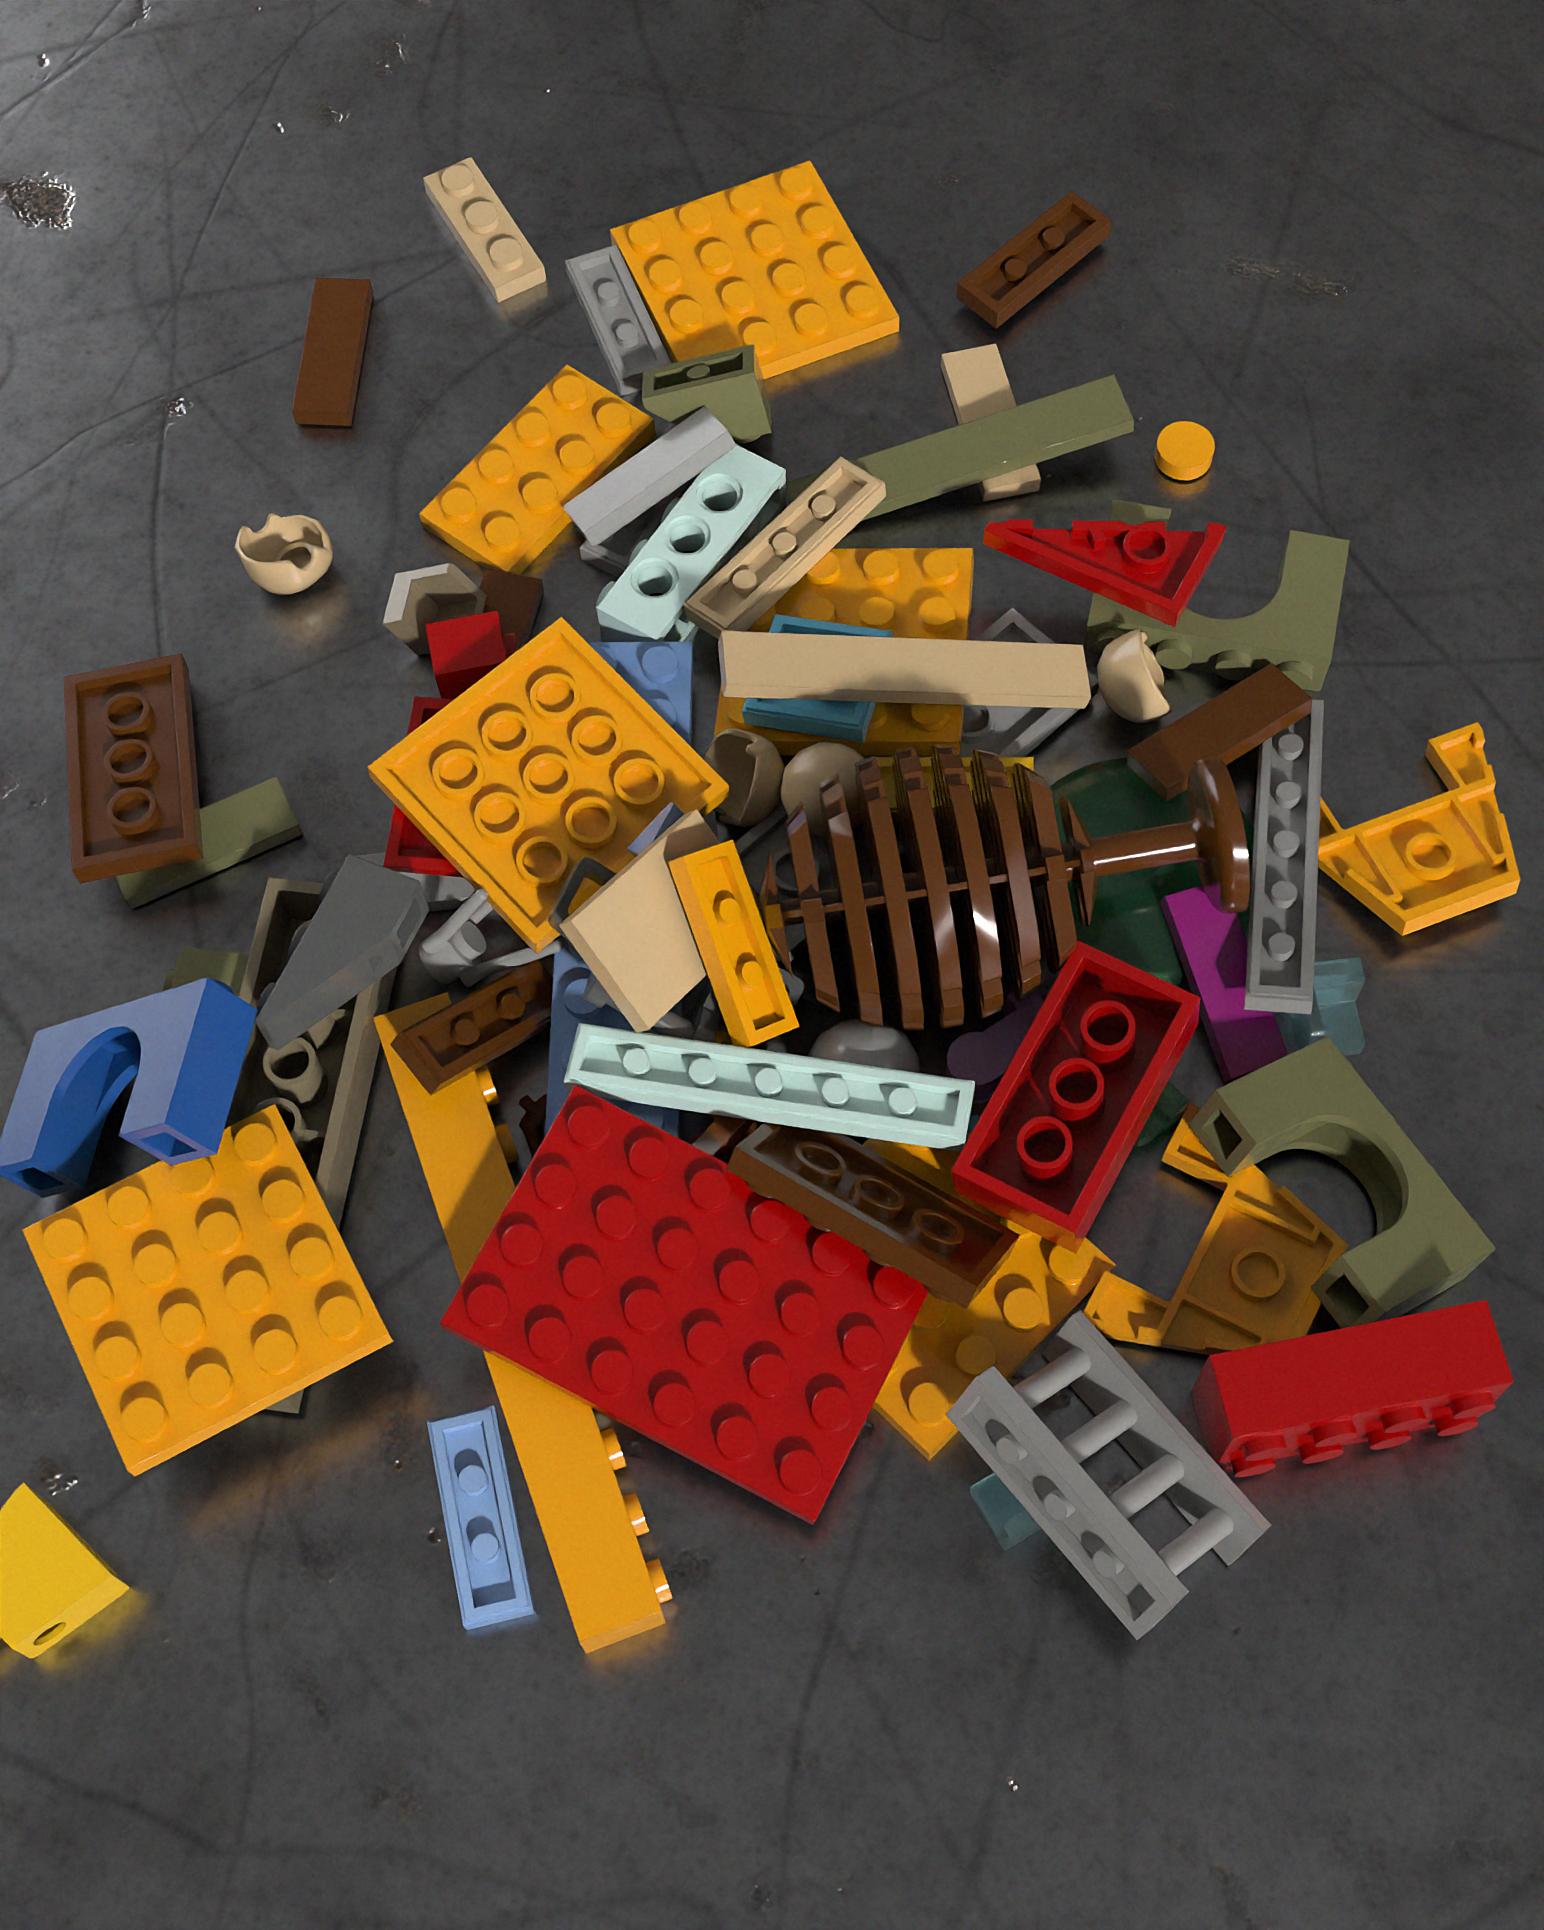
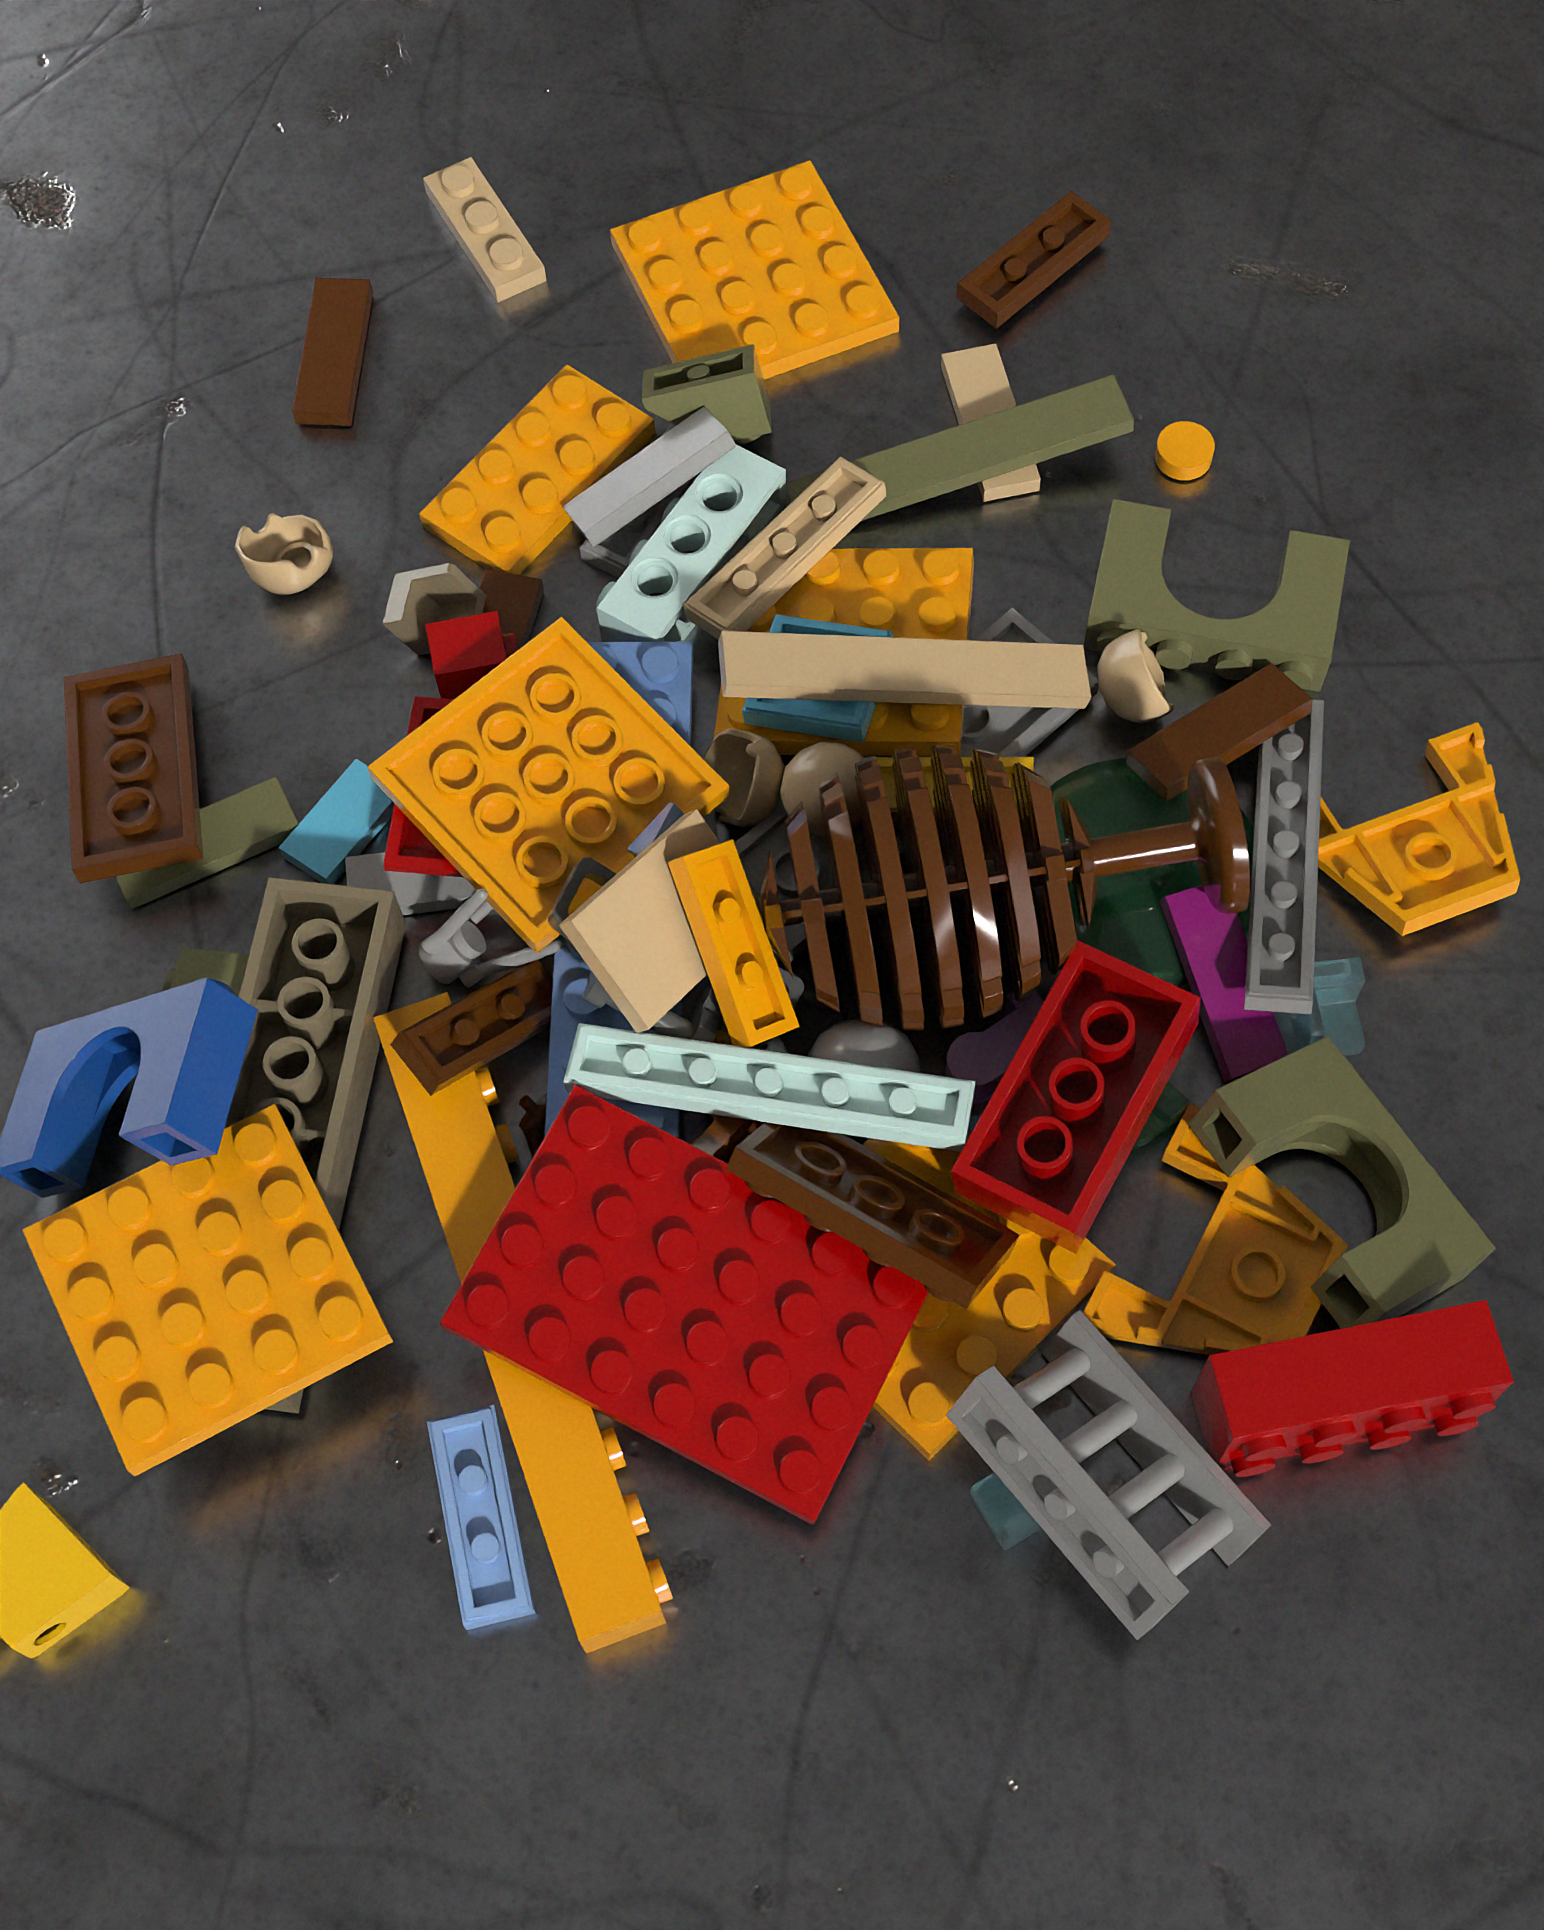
dark grey slope [255,854,429,1050] -> none
light grey tile [565,244,671,396] -> none
red wing [983,519,1227,627] -> none
none -> medium azure tile [279,759,394,884]

